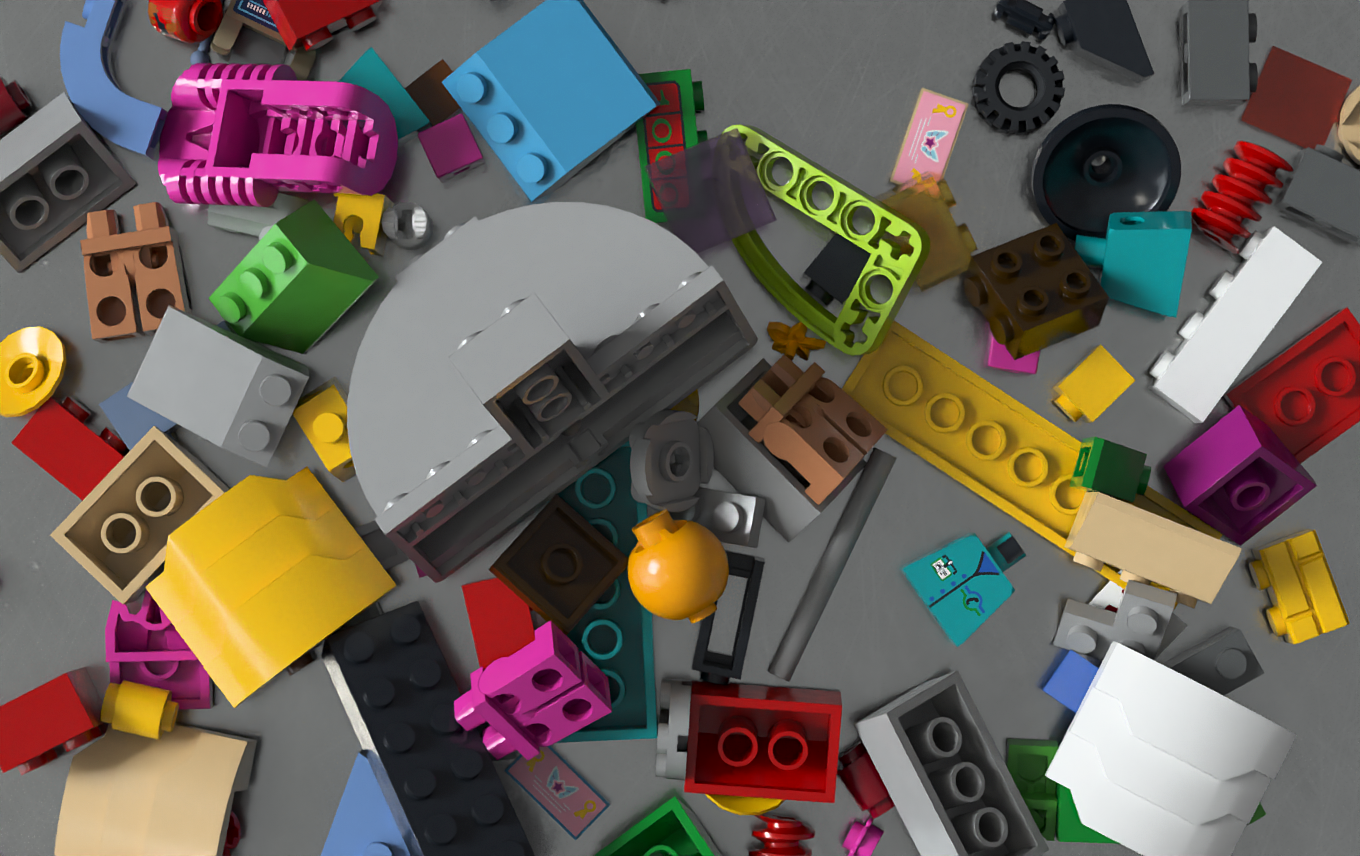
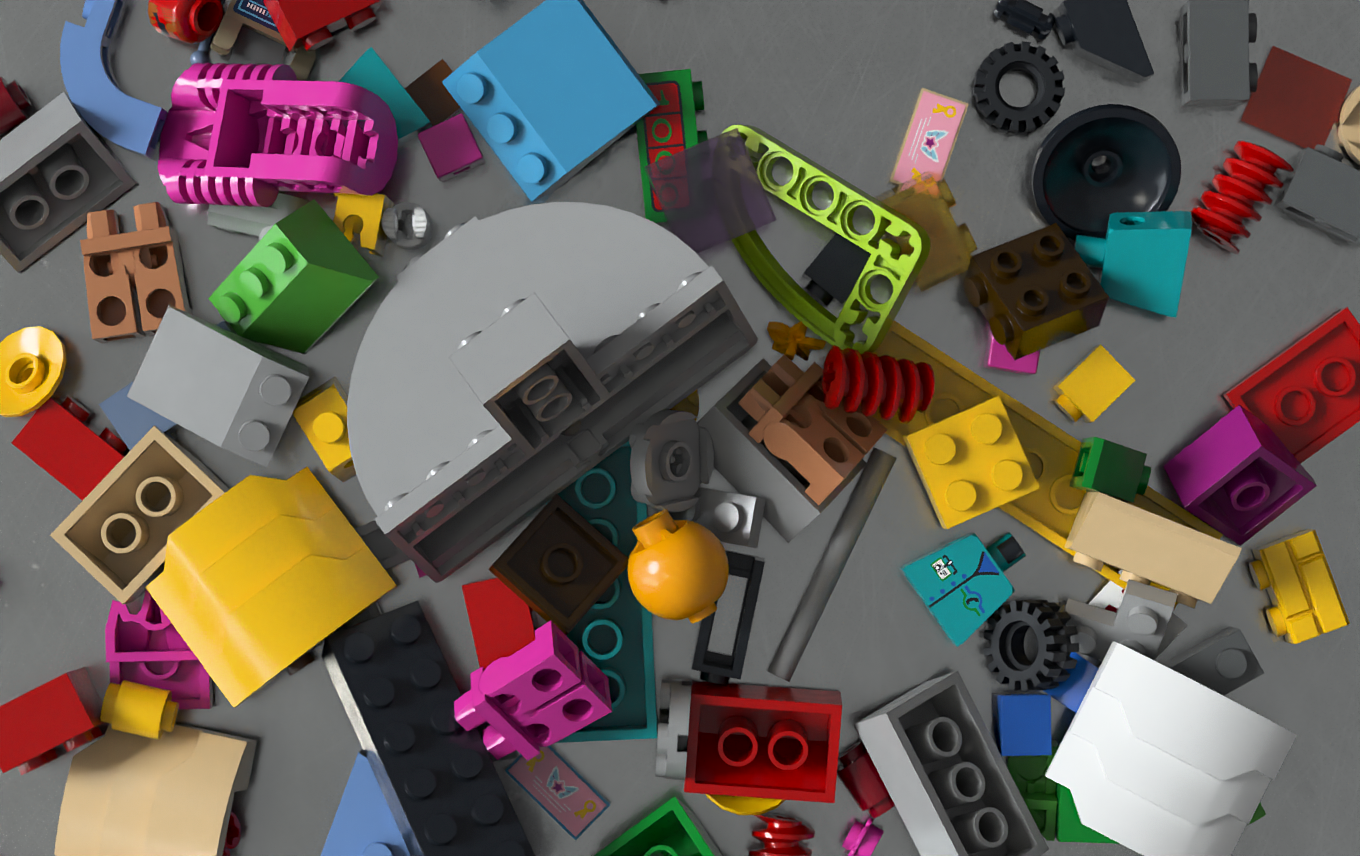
white brick [1148,226,1322,423] -> none
none -> red piece [822,345,935,424]
none -> yellow brick [902,396,1040,529]
none -> black tyre [983,600,1079,691]
none -> blue brick [992,693,1052,756]

